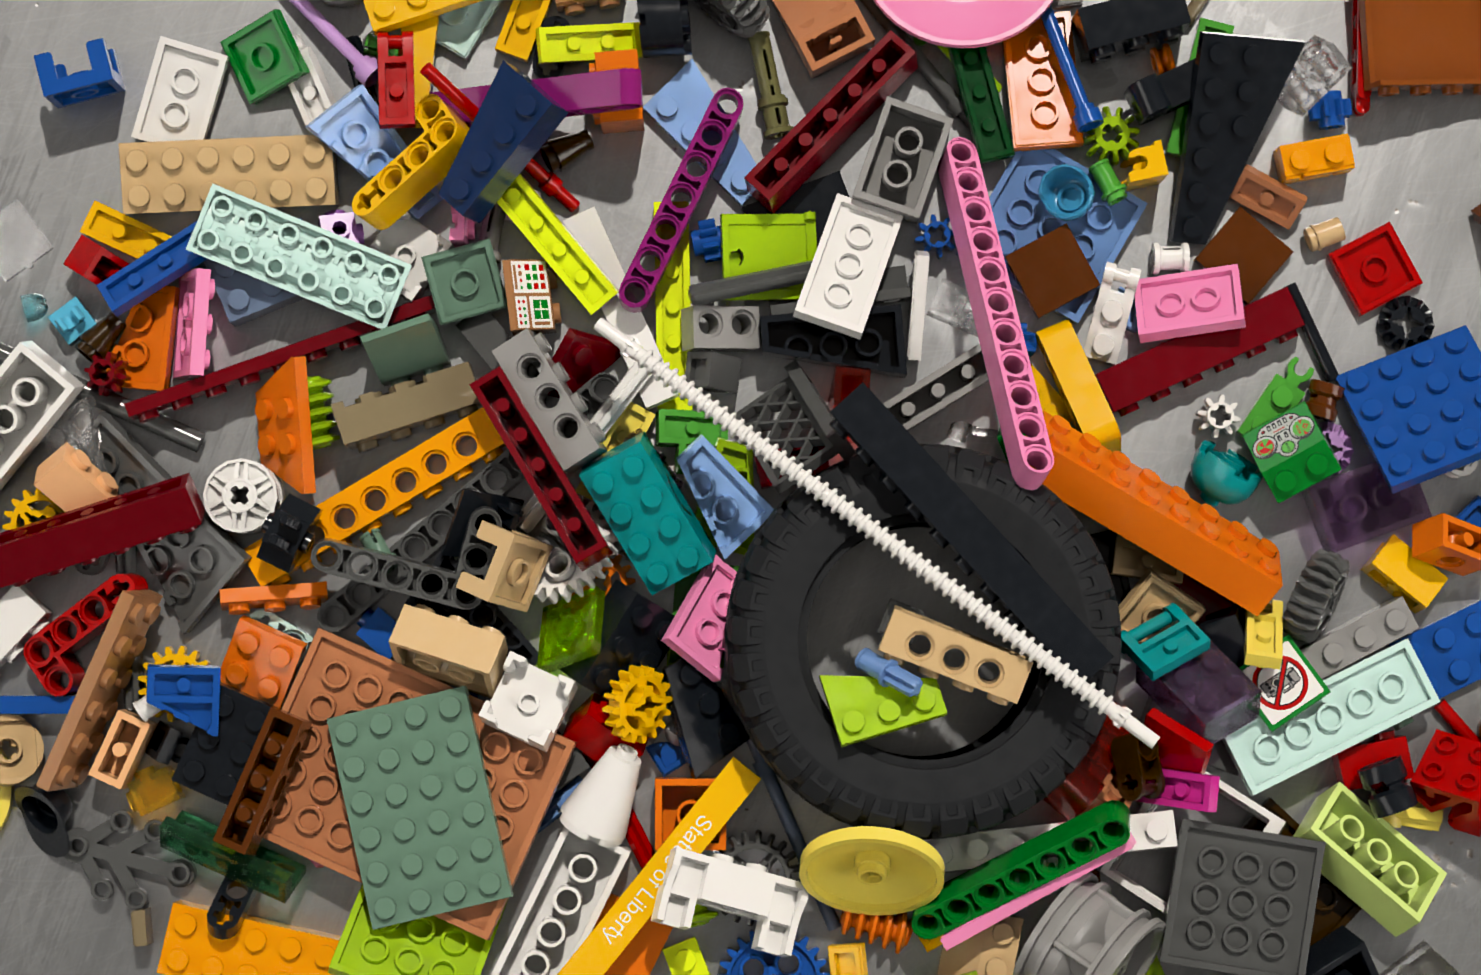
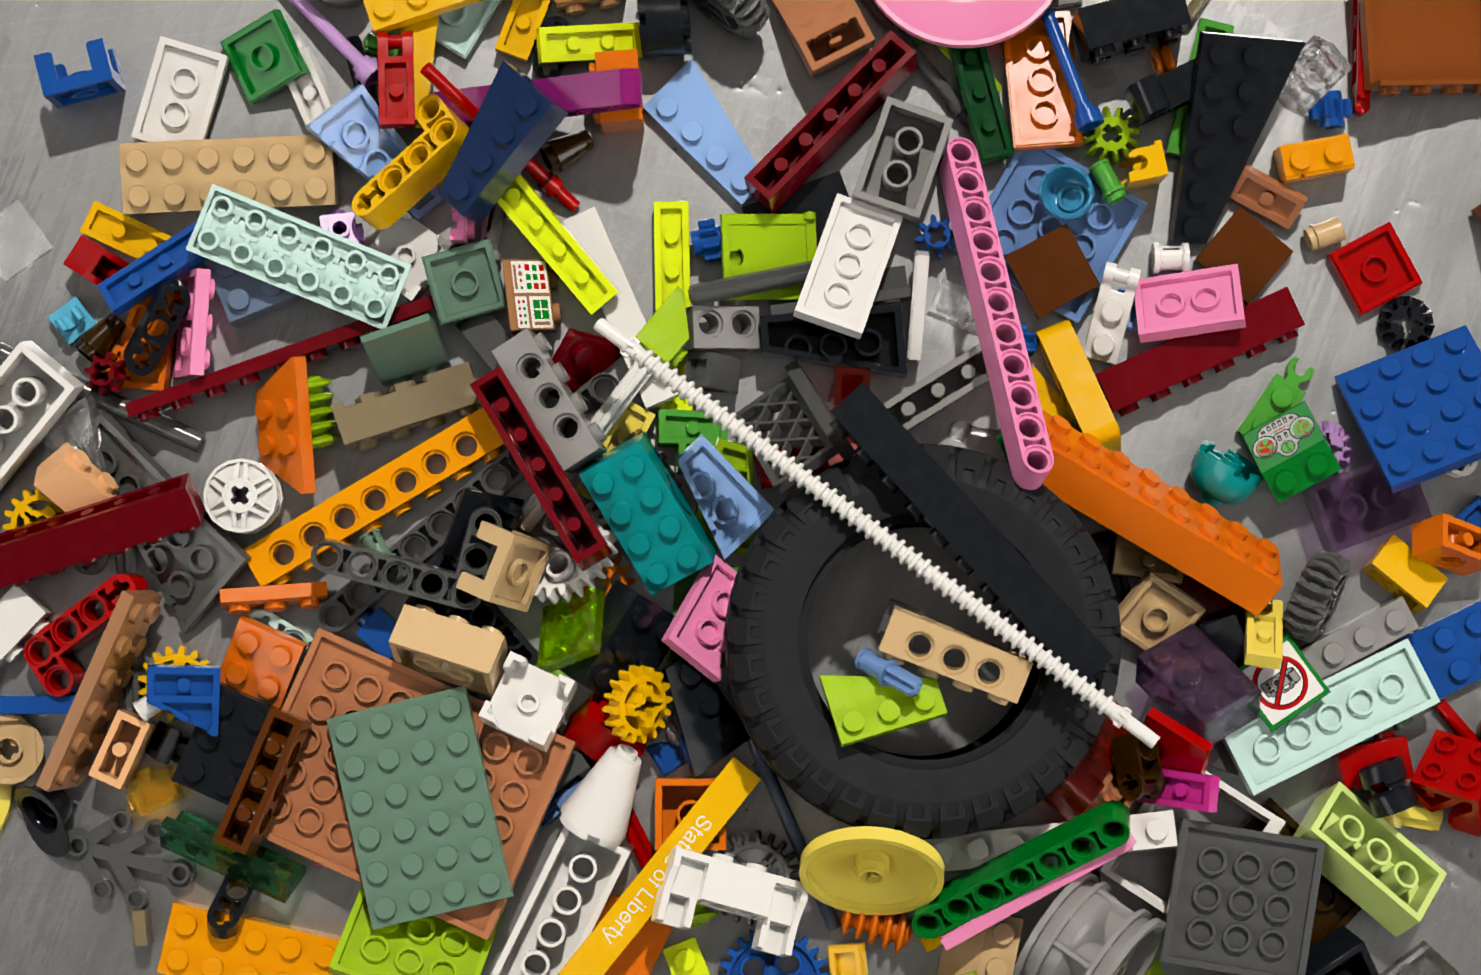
clear light blue hinge [20,293,49,323] -> none
black hinge [257,493,323,573] -> none
magenta beam [619,88,744,313] -> none
olive pin [748,31,794,140] -> none
teal plate [1121,603,1211,681] -> none
white gear [1195,394,1241,439] -> none
black bar [1284,282,1339,382] -> none
reddish brown wheel [1306,379,1345,423] -> none
none -> black beam [123,279,191,376]
none -> lime slope [635,286,689,369]

